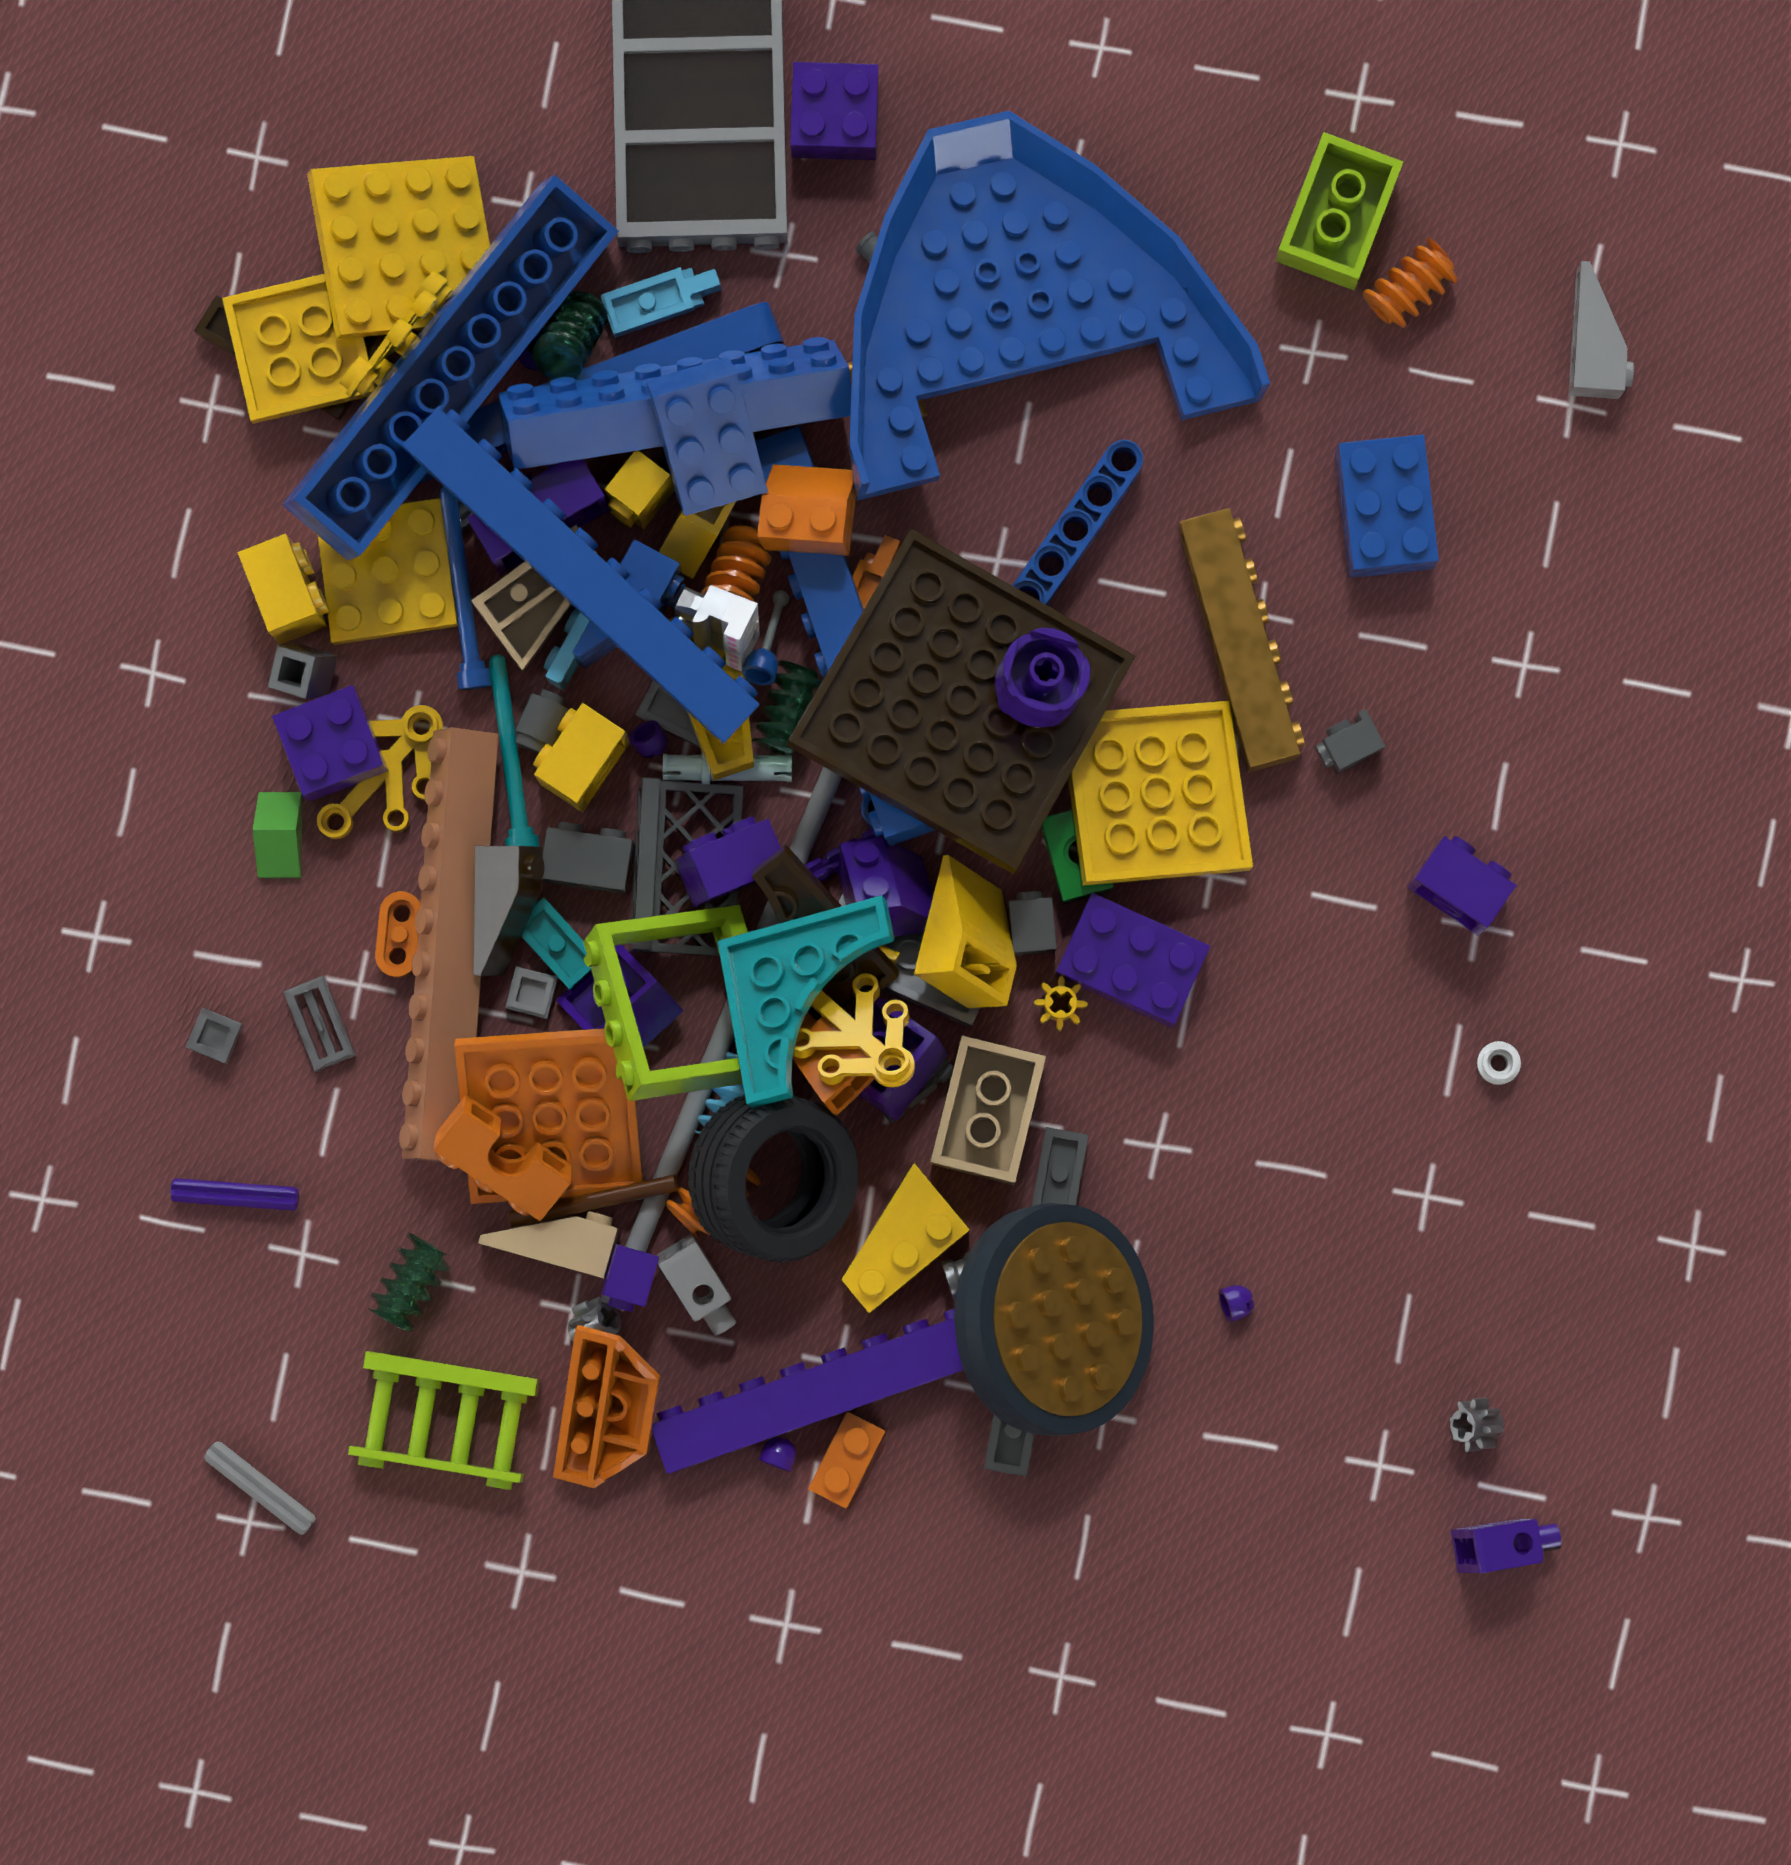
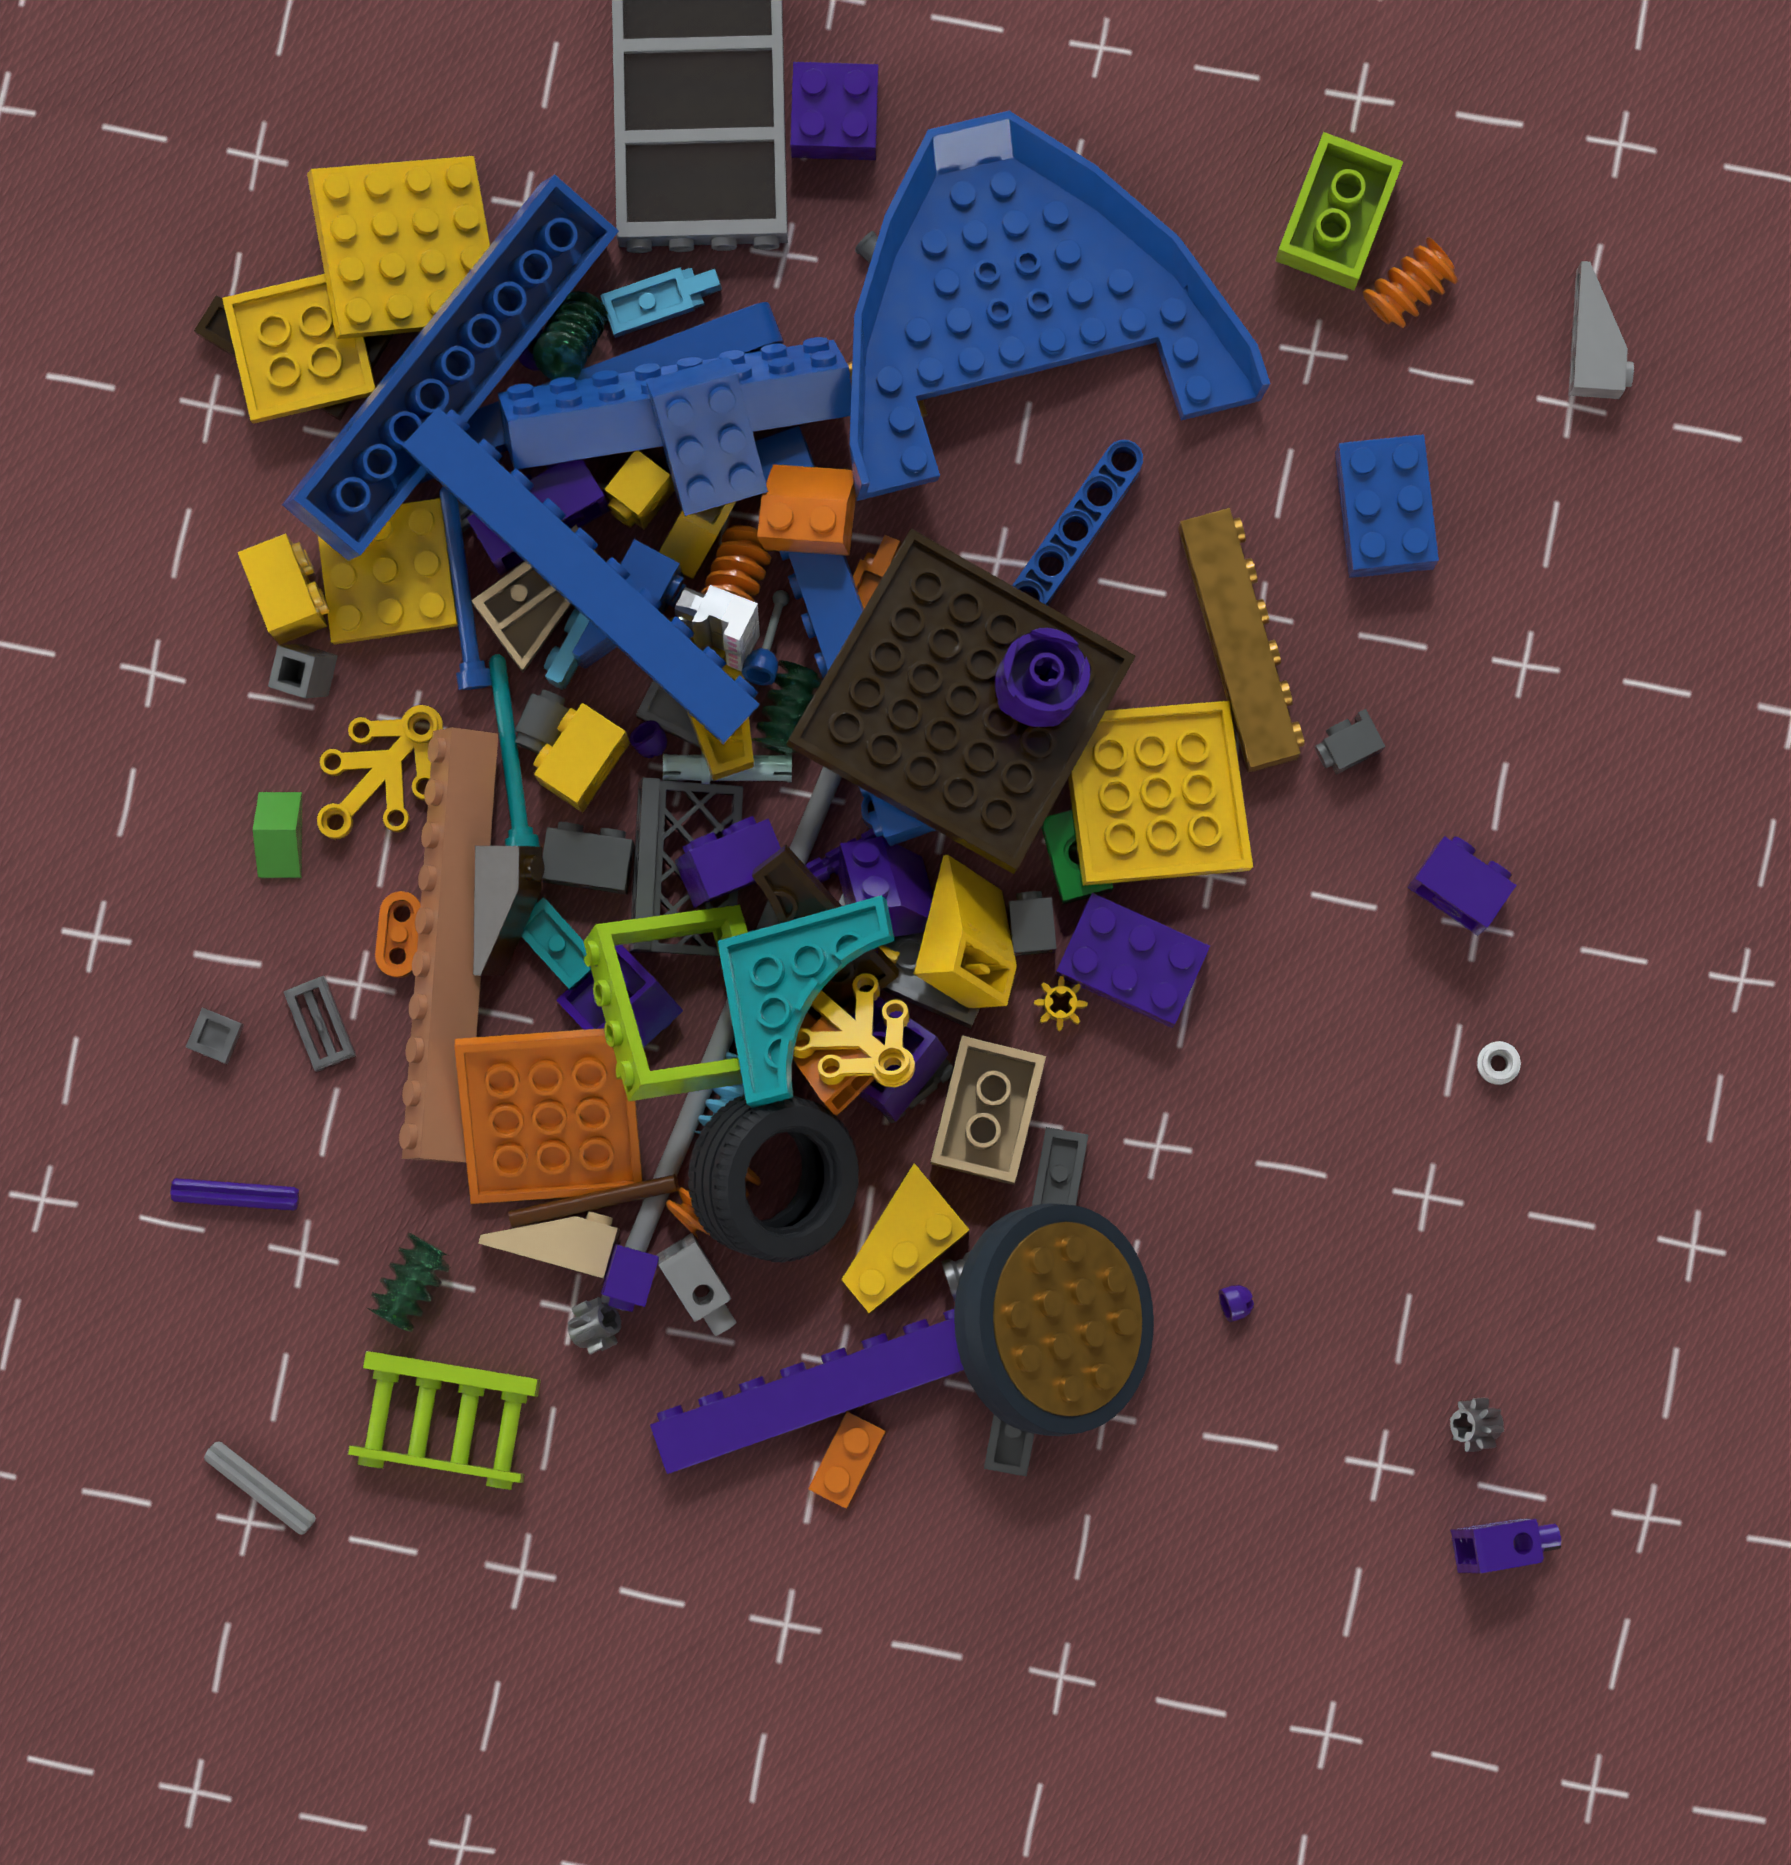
dark purple brick [272,685,389,802] -> none
yellow plant [340,270,453,398] -> none
orange arch [433,1095,572,1221] -> none
light grey tile [505,967,559,1019] -> none
orange wedge [553,1325,661,1488] -> none
dark purple hinge [758,1437,796,1472] -> none

